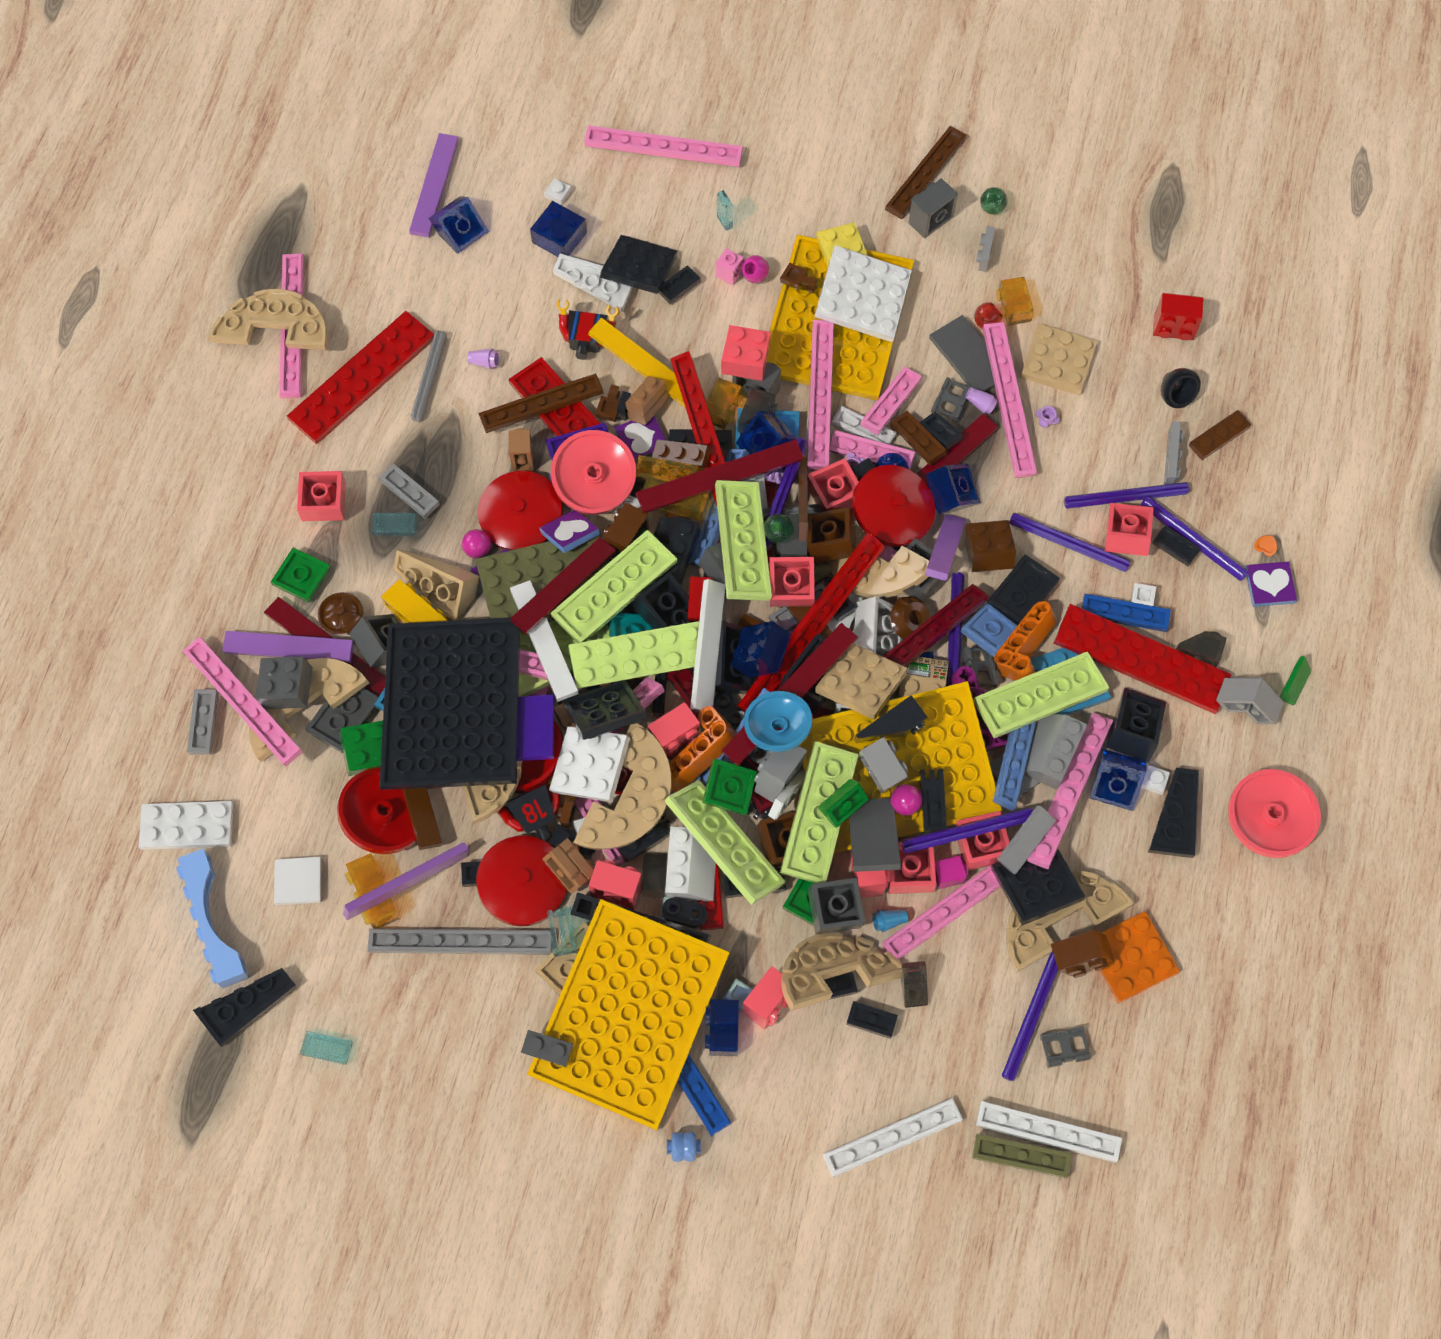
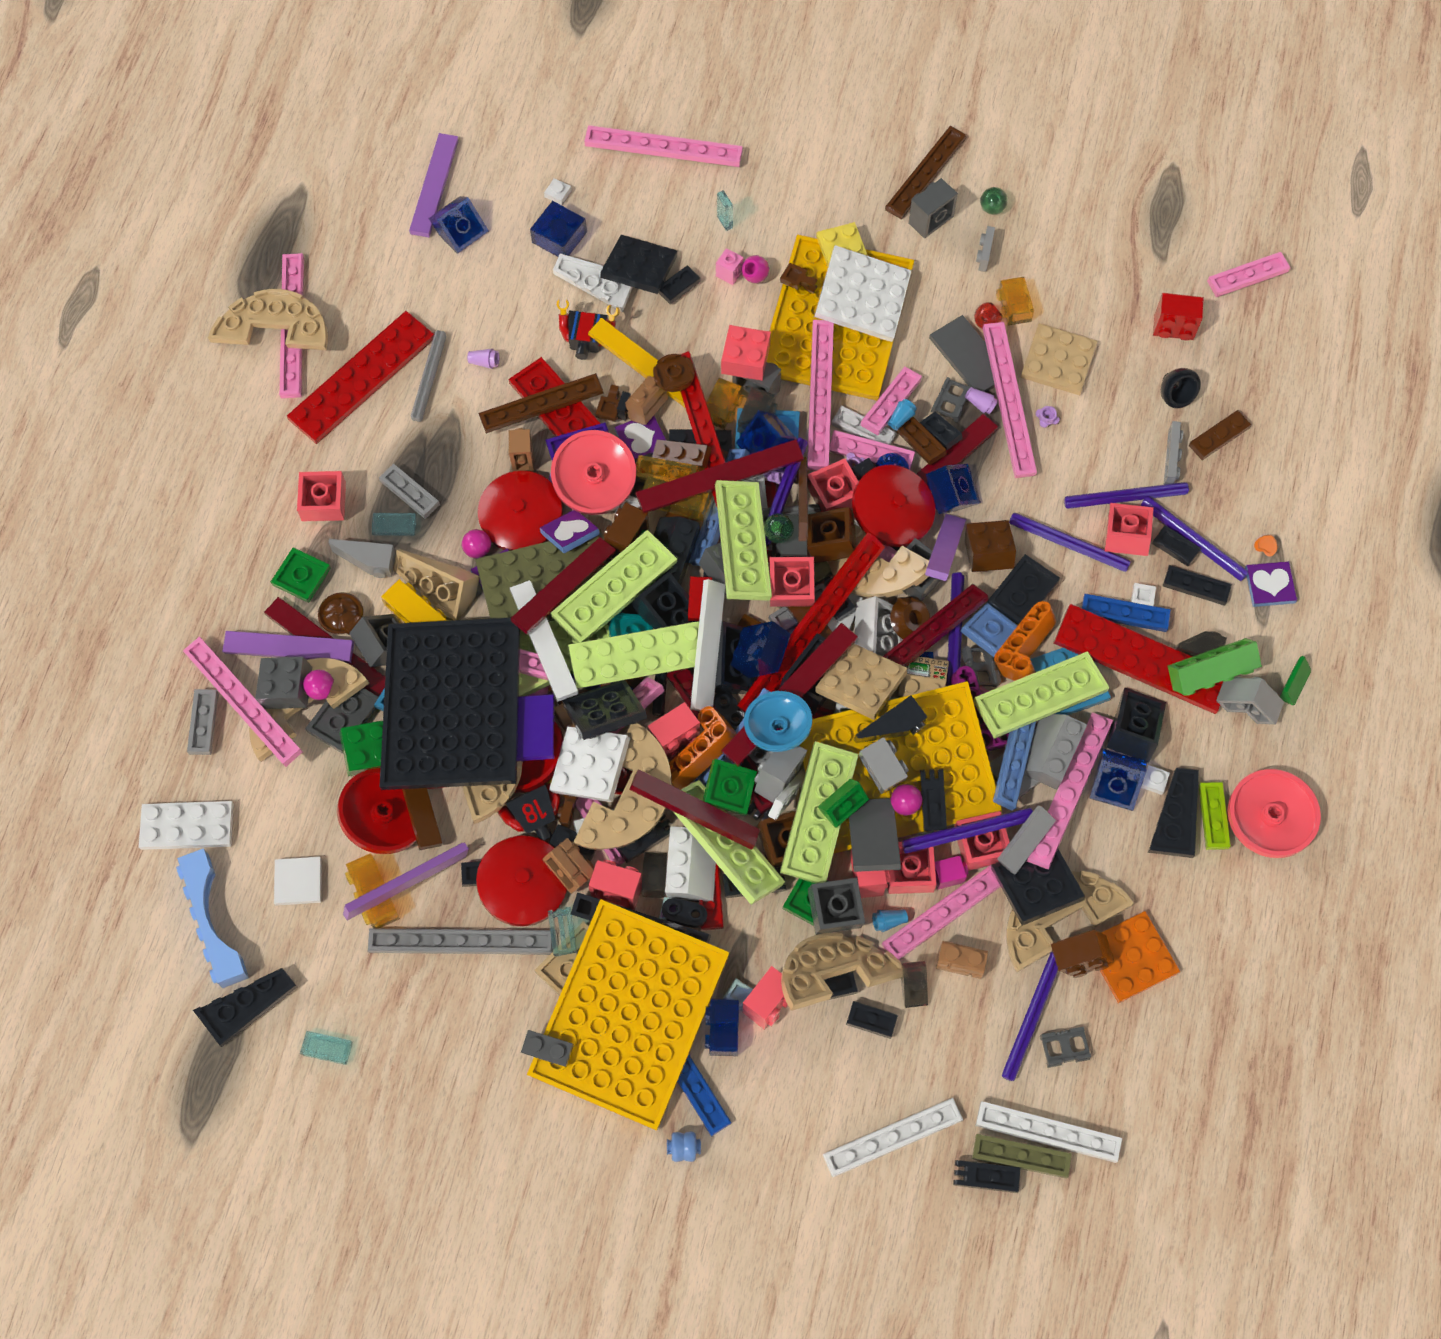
none -> dark pink piece [303,670,334,700]
none -> light grey slope [329,539,396,578]
none -> dark red tile [629,769,760,850]
none -> reddish brown tile [653,354,695,392]
none -> dark azure cone [888,399,917,431]
none -> medium nougat brick [936,941,988,979]
none -> black hinge [953,1160,1020,1193]
none -> black tile [1163,565,1232,606]
none -> bright green brick [1168,638,1262,696]
none -> lime plate [1198,782,1231,850]
none -> bright pink plate [1207,252,1290,297]

